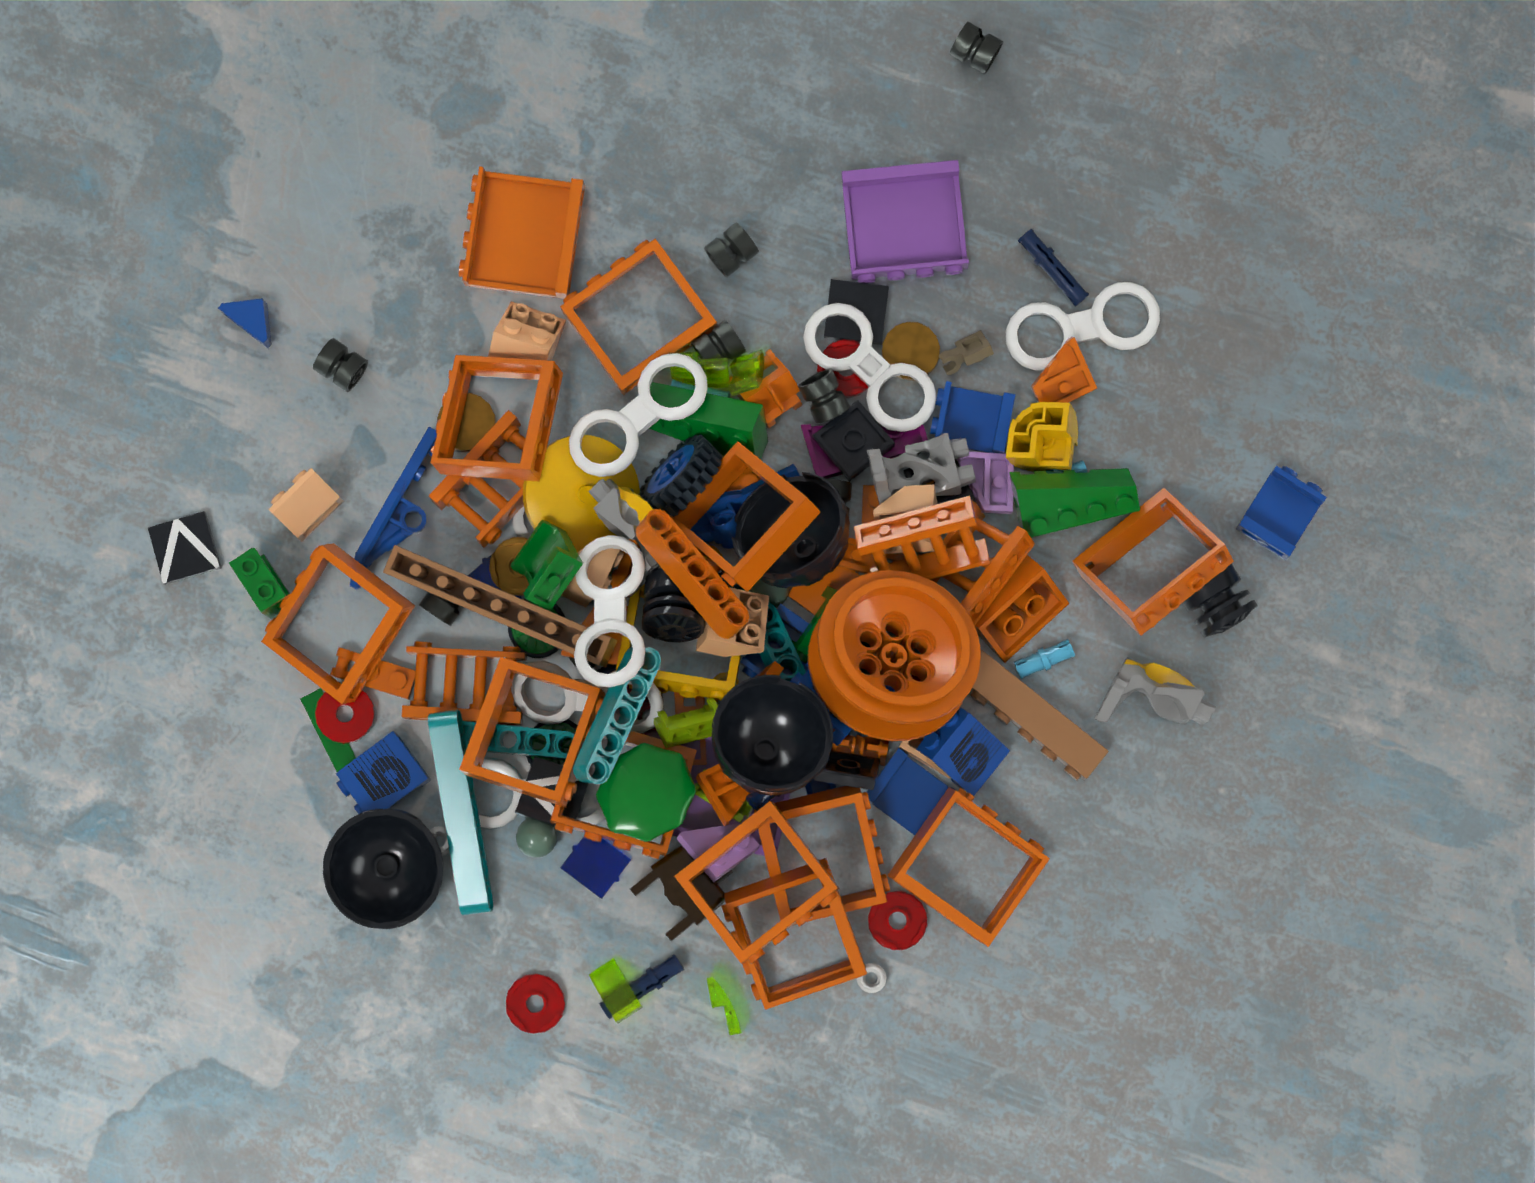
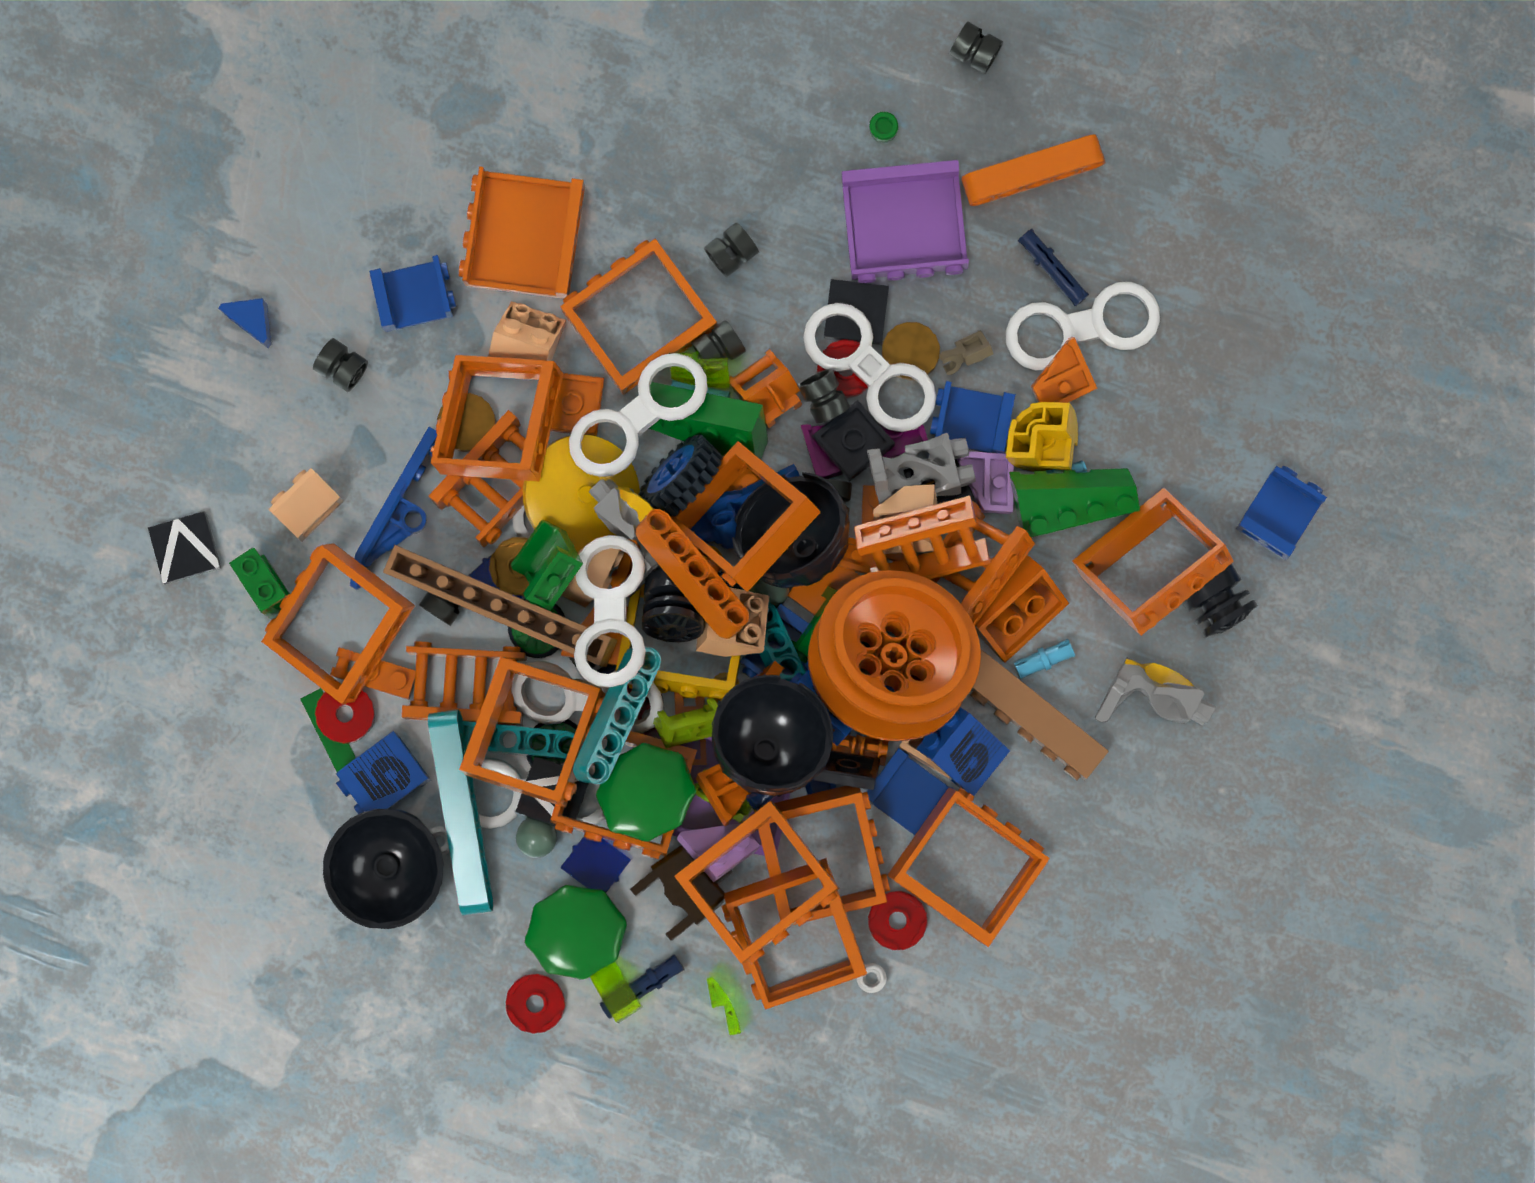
clear neon green slope [728,349,764,396] -> none
none -> blue panel [369,255,457,332]
none -> green piece [524,885,627,980]
none -> orange tile [551,373,605,437]
none -> green tile [869,112,898,142]
none -> orange beam [961,134,1106,206]

